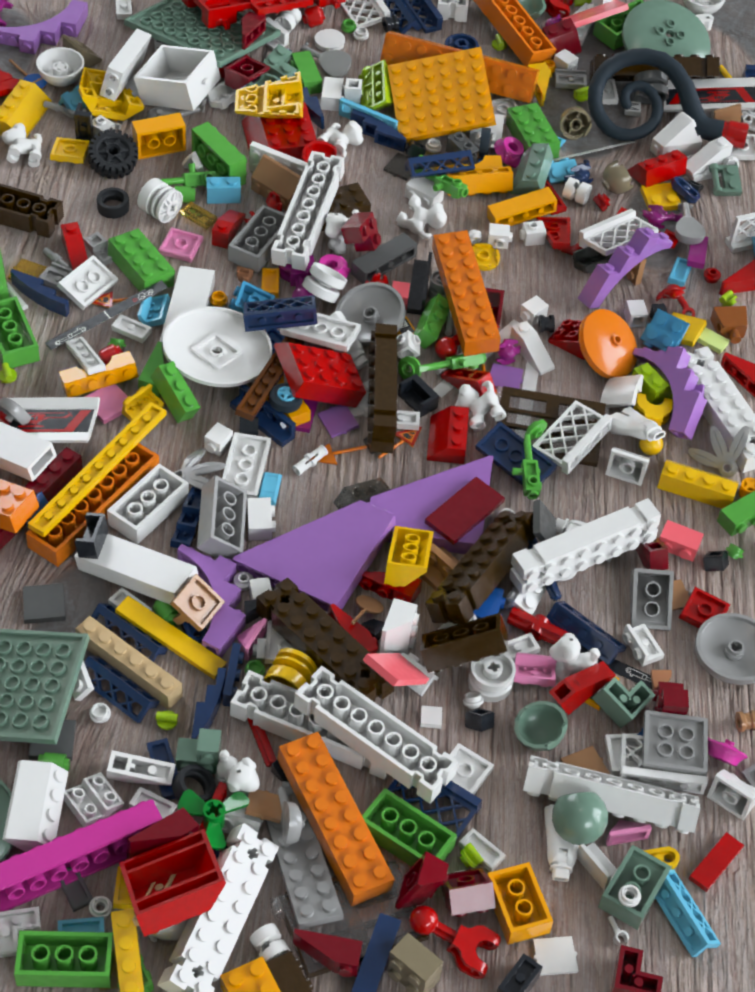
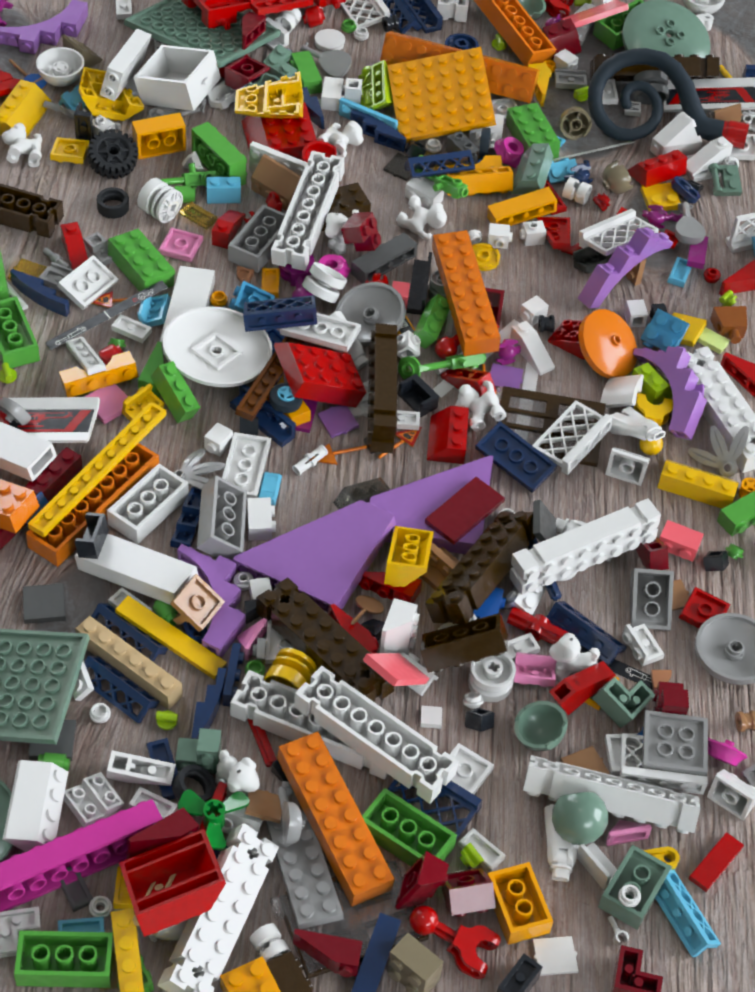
bright green piece [512,420,547,500] -> none
red piece [656,284,695,317] -> none

